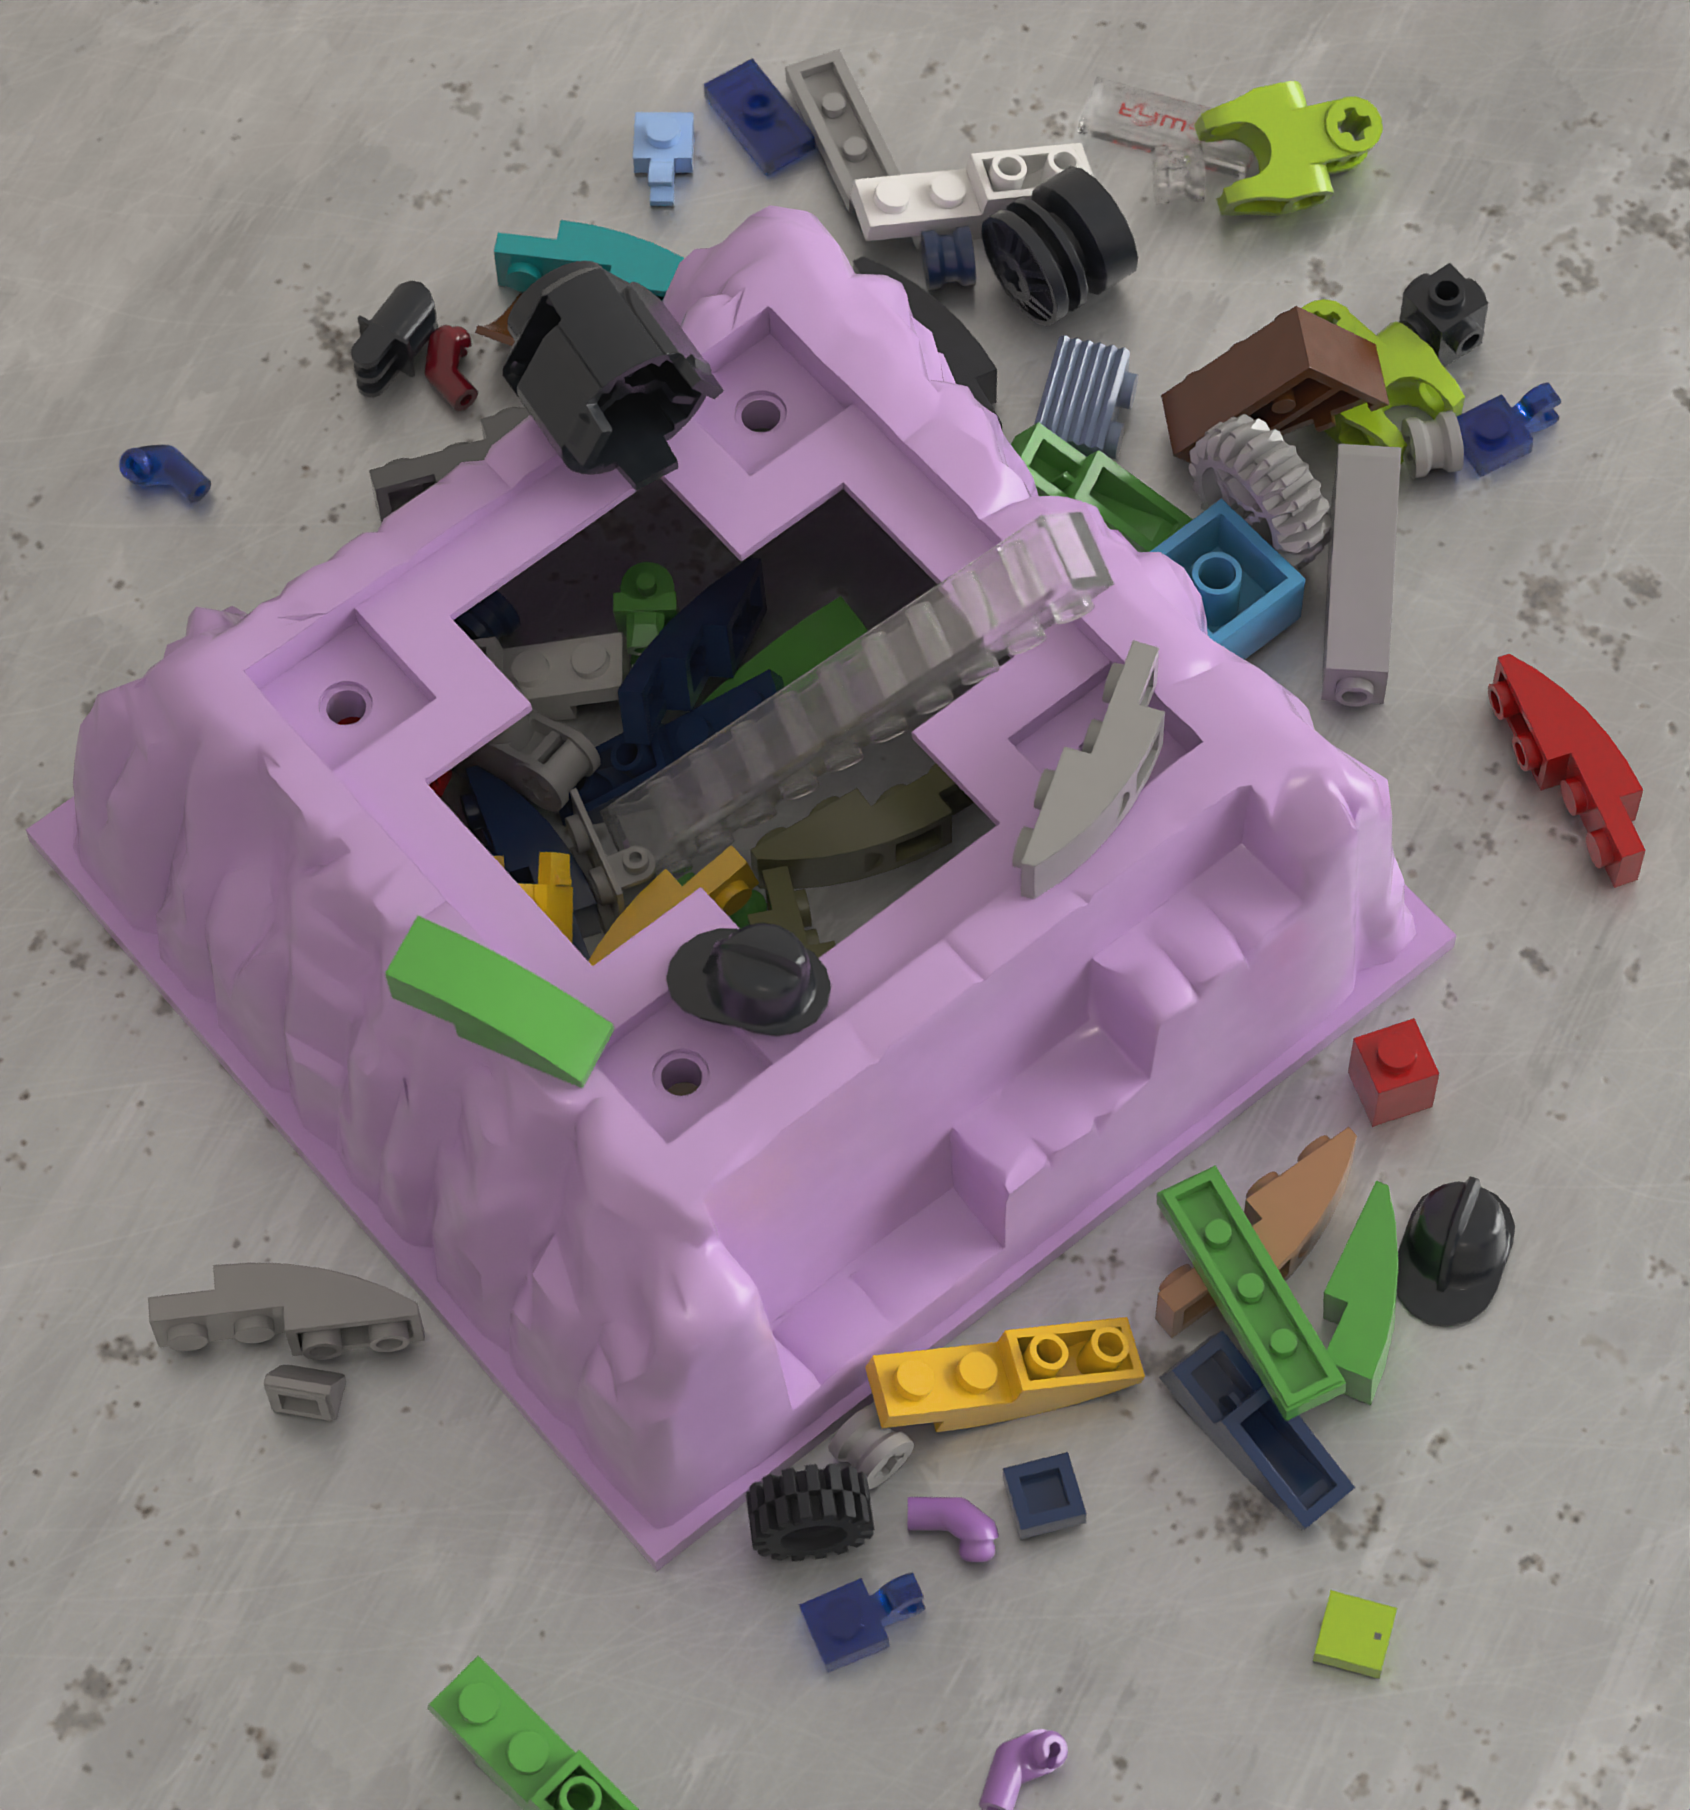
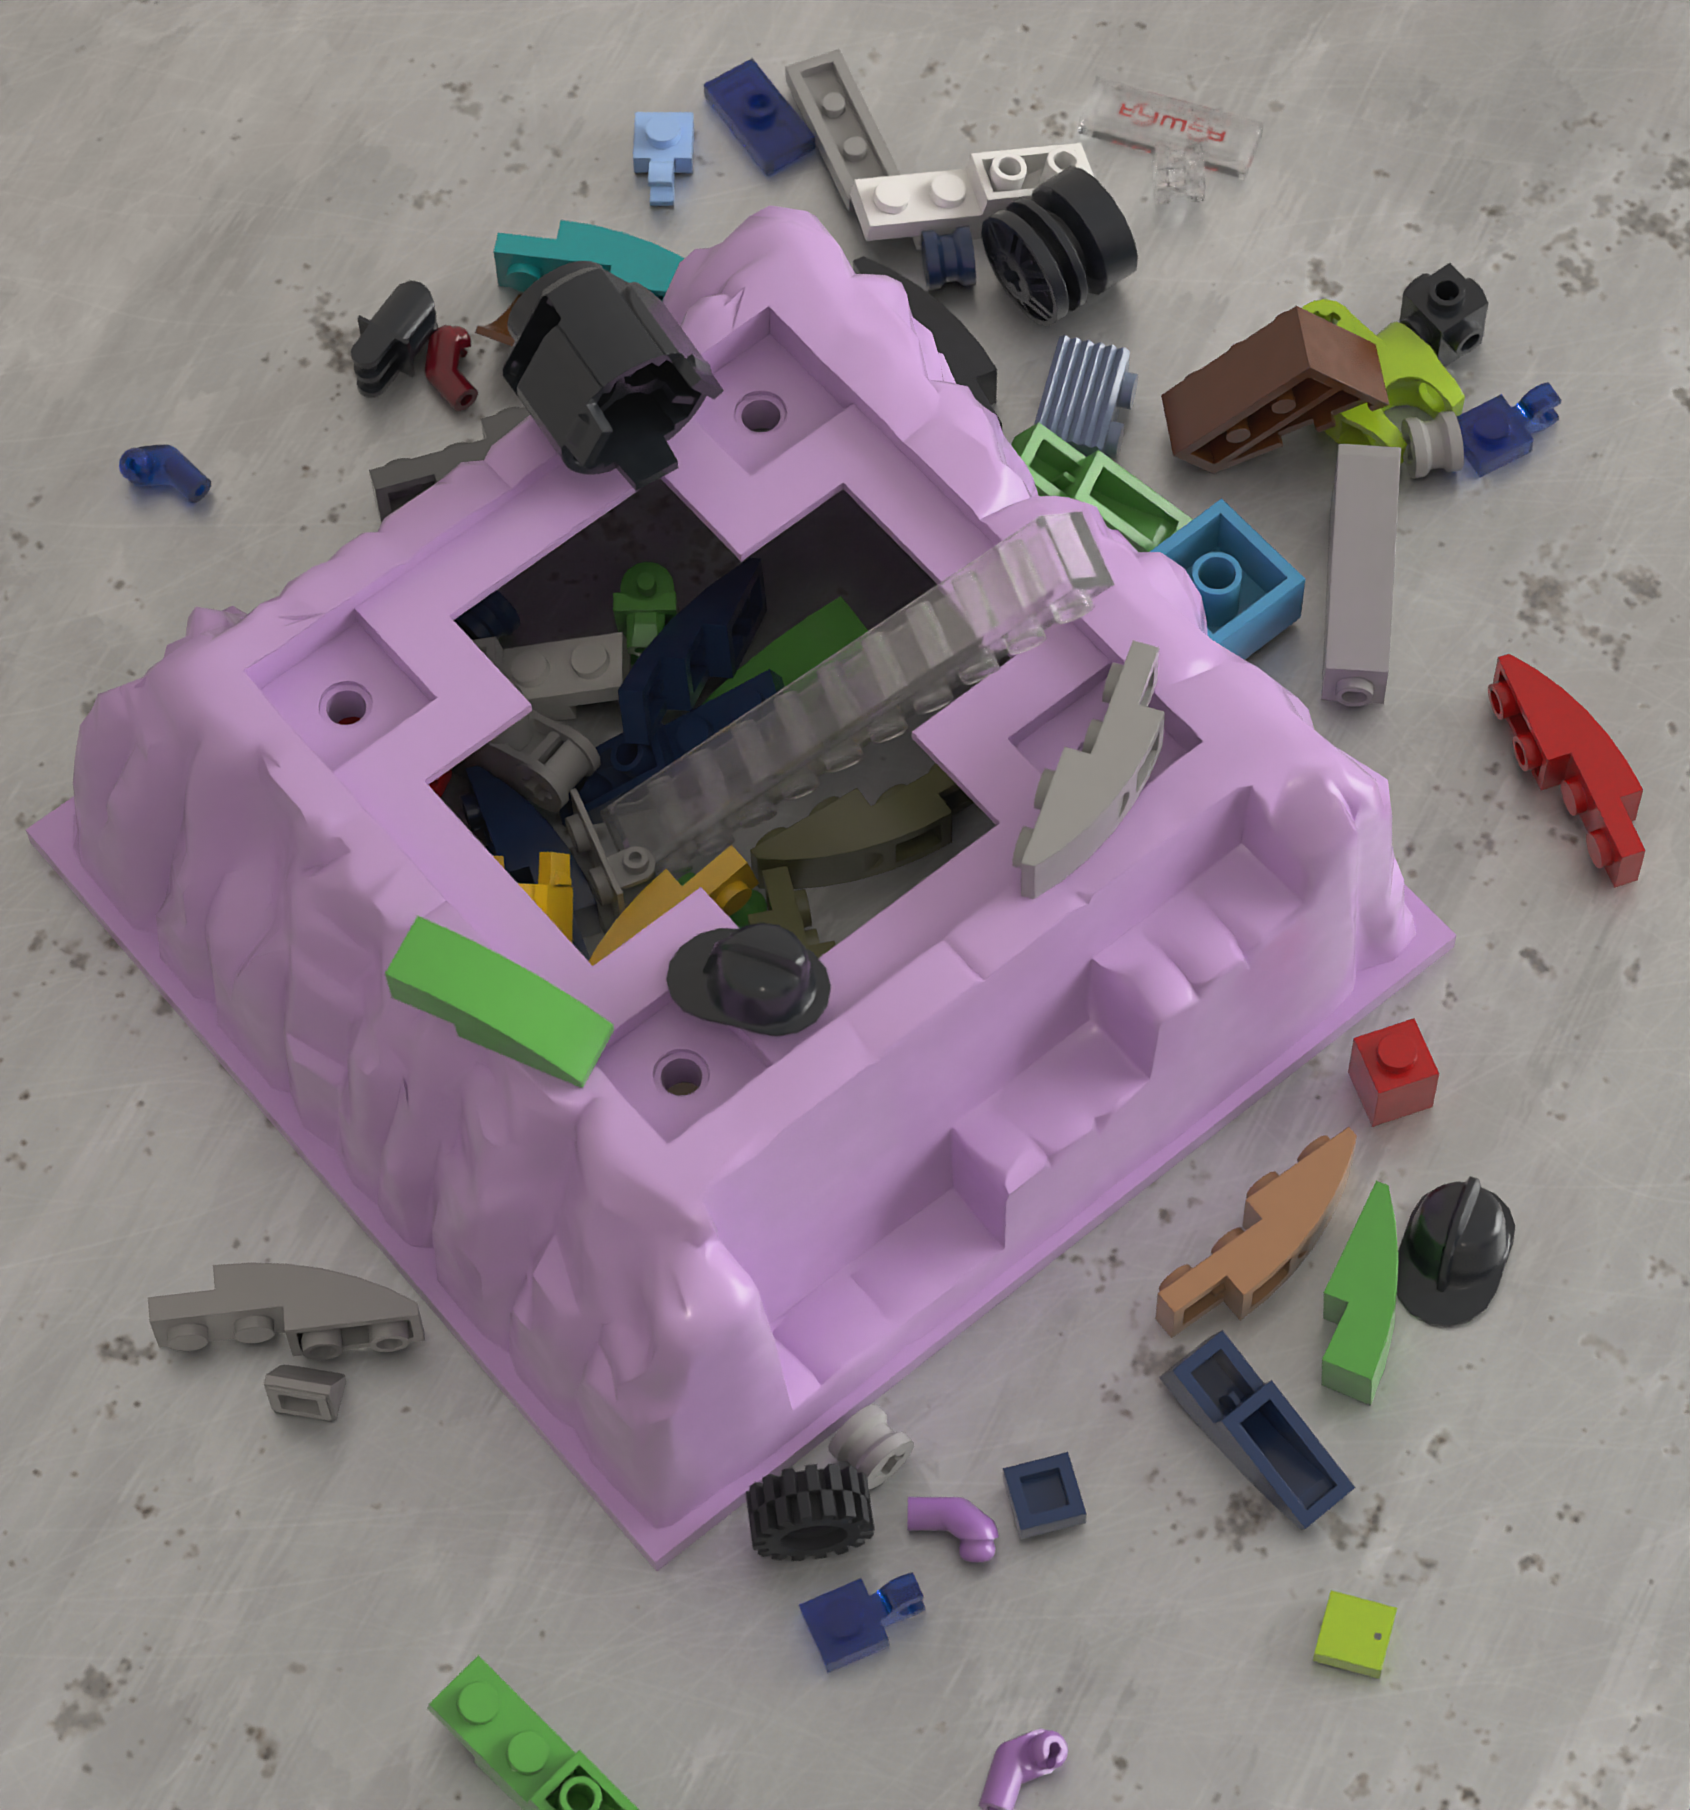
yellow slope [865,1317,1145,1432] -> none
bright green tile [1156,1165,1346,1421] -> none
light grey gear [1188,414,1333,570] -> none
lime piece [1194,81,1383,216] -> none

